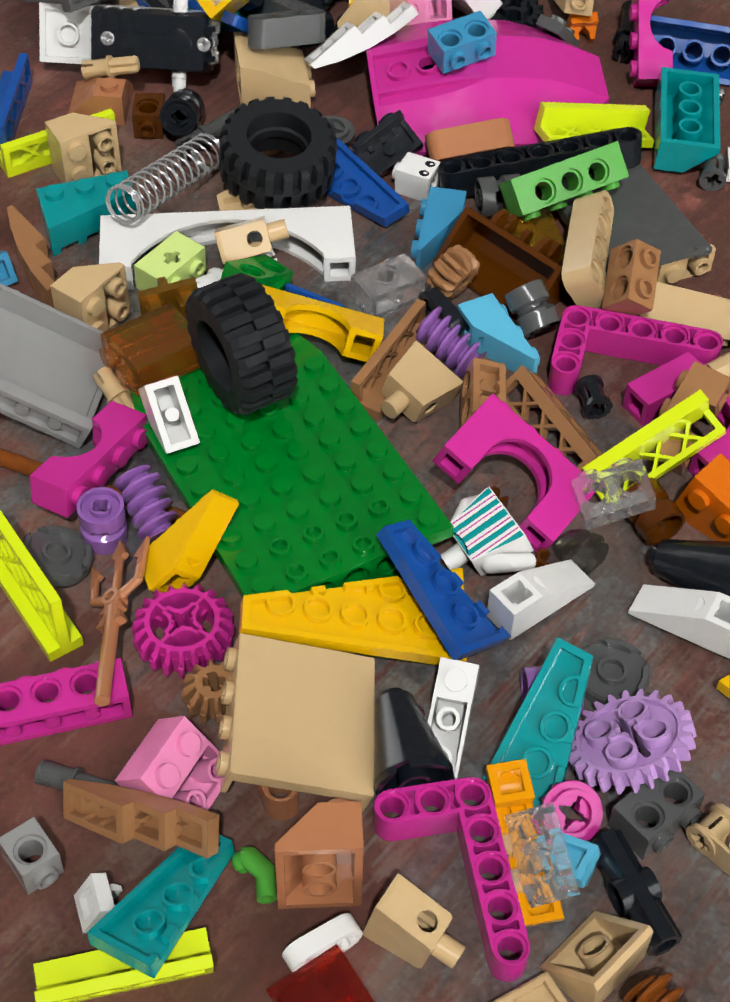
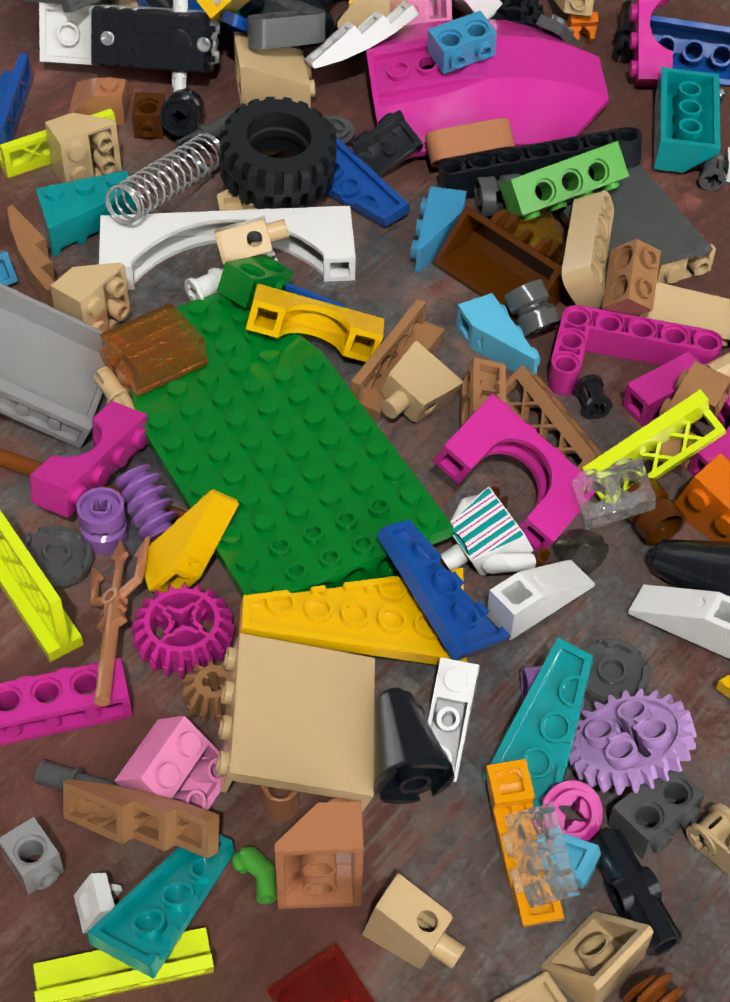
tan axle [81,55,140,79] -> none
yellowish green brick [134,231,207,291] -> none
pearl gold hips [137,276,198,327] -> none
white slope [138,376,200,454] -> none
black tyre [185,273,298,415] -> none
white beam [282,913,363,976] -> none
clear brick [351,253,426,318] -> none
dark pink beam [373,777,530,982] -> none
white brick [392,152,441,201] -> none
medium lavender piece [416,306,487,379] -> none
black beam [418,287,465,335] -> none
medium nougat gear [426,244,480,300] -> none
neon yellow fence [534,102,655,148] -> none

